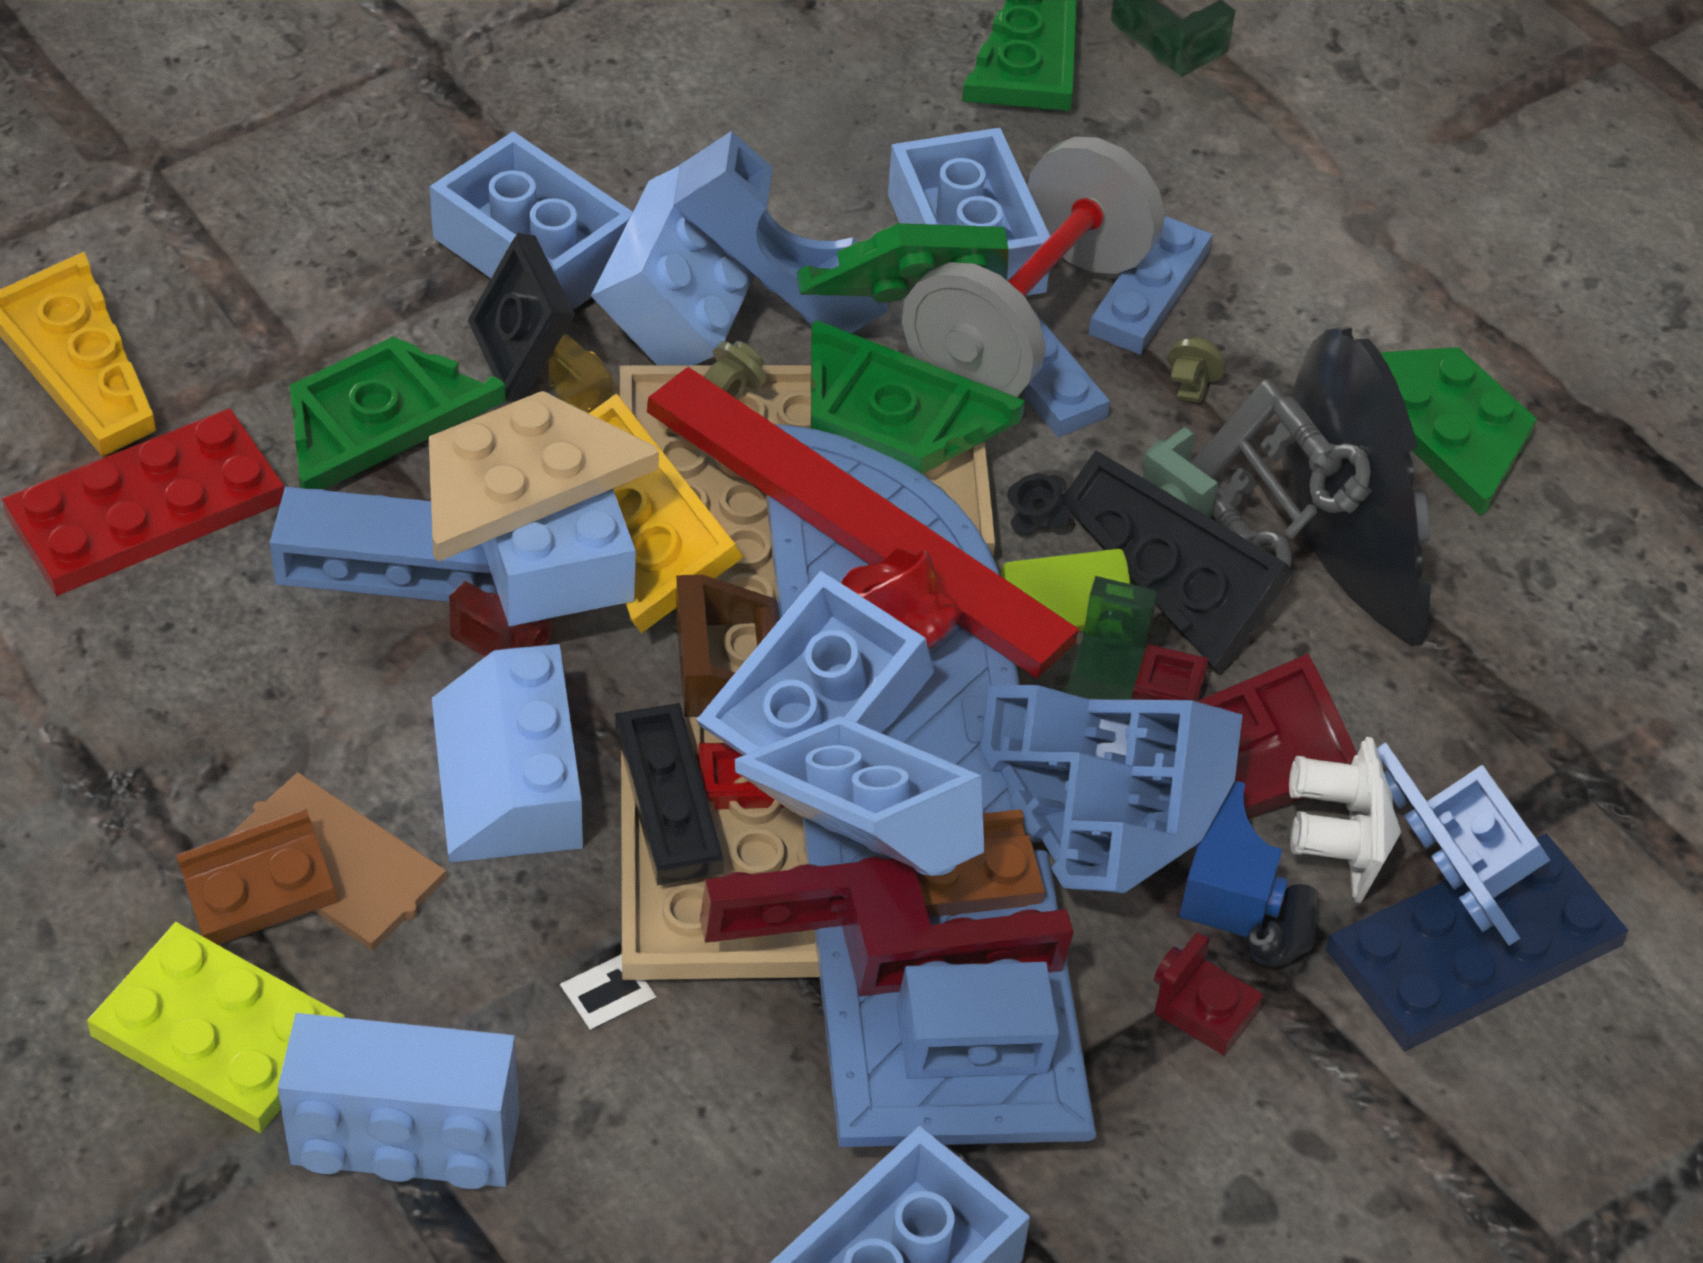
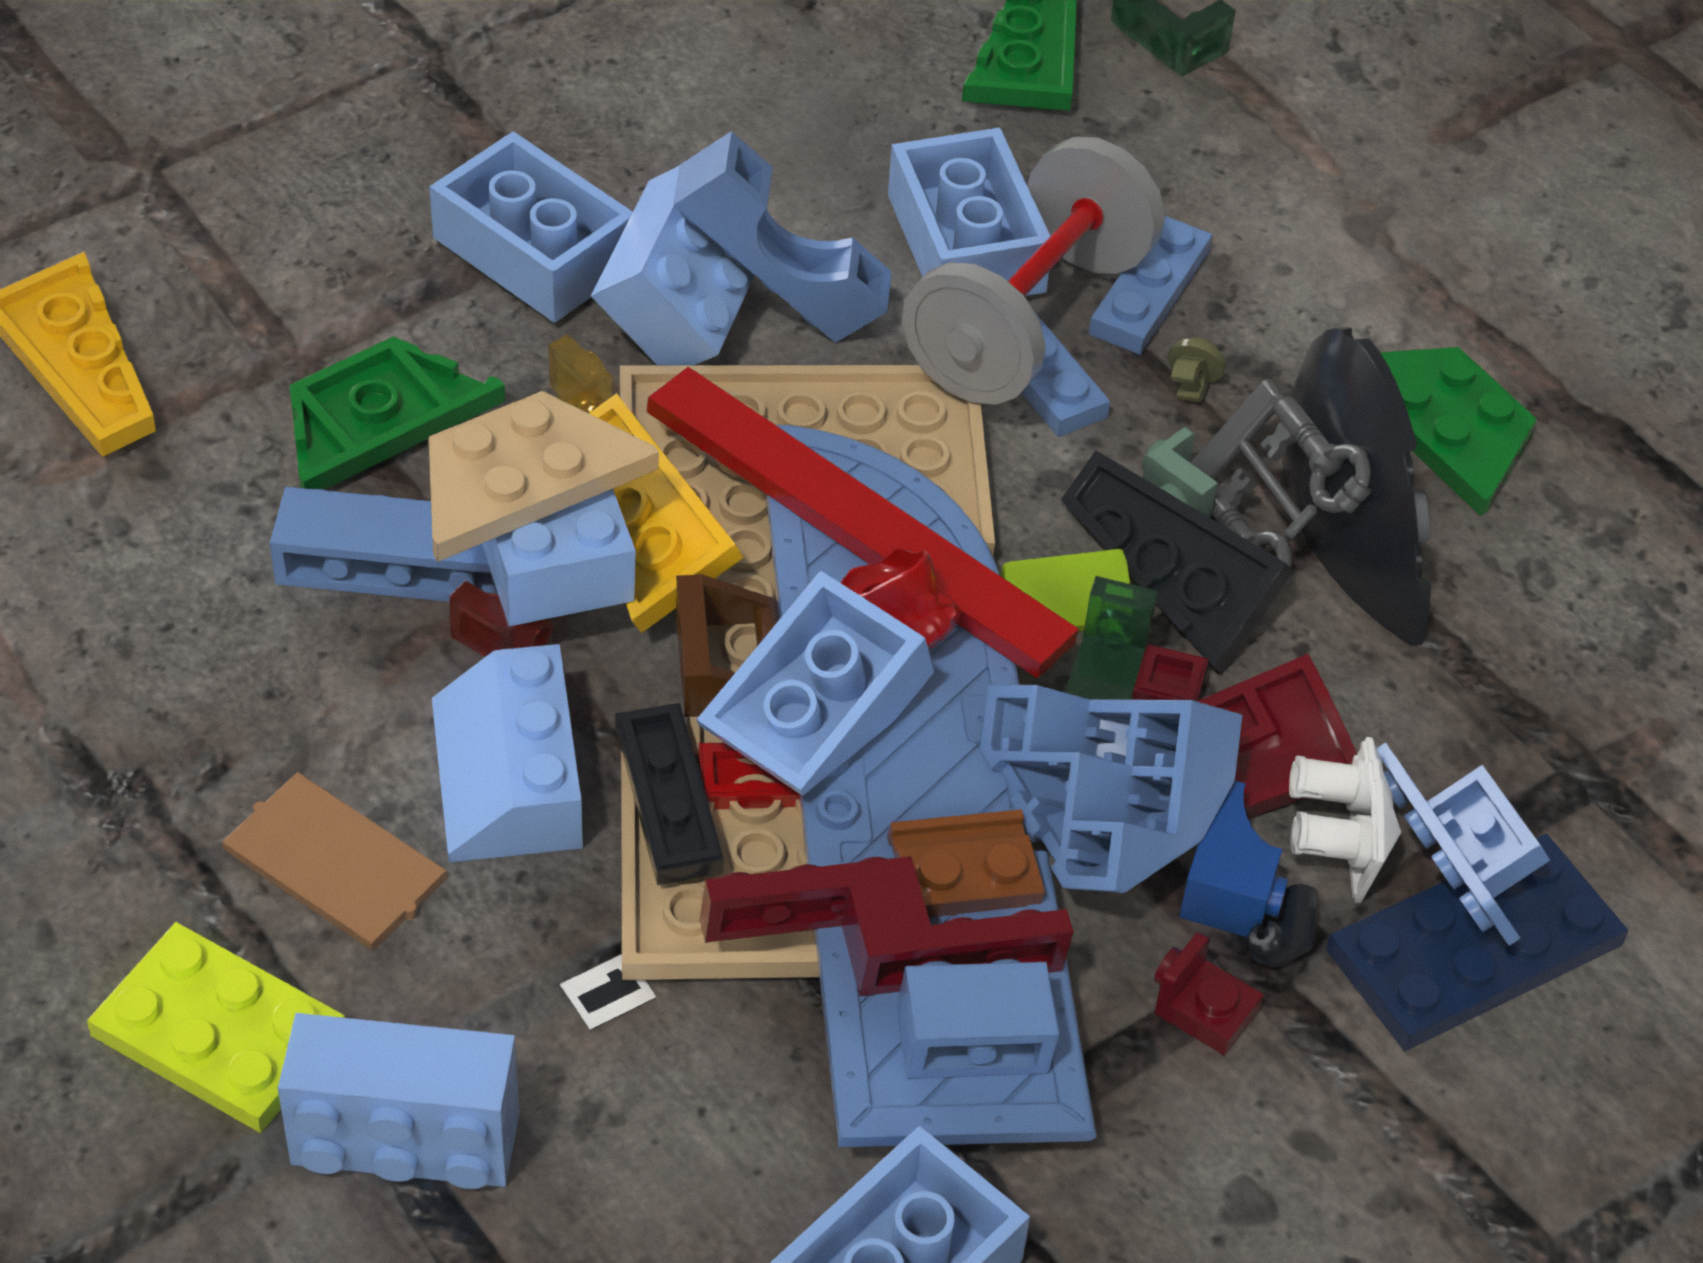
red plate [2,408,285,596] -> none
dark orange plate [176,809,339,945] -> none
black tile [467,232,575,402] -> none
olive plate [705,341,767,400] -> none
light blue slope [735,716,984,876] -> none
green wing [796,223,1009,303] -> none
green wing [810,320,1025,474] -> none
black plate [1007,473,1071,536] -> none

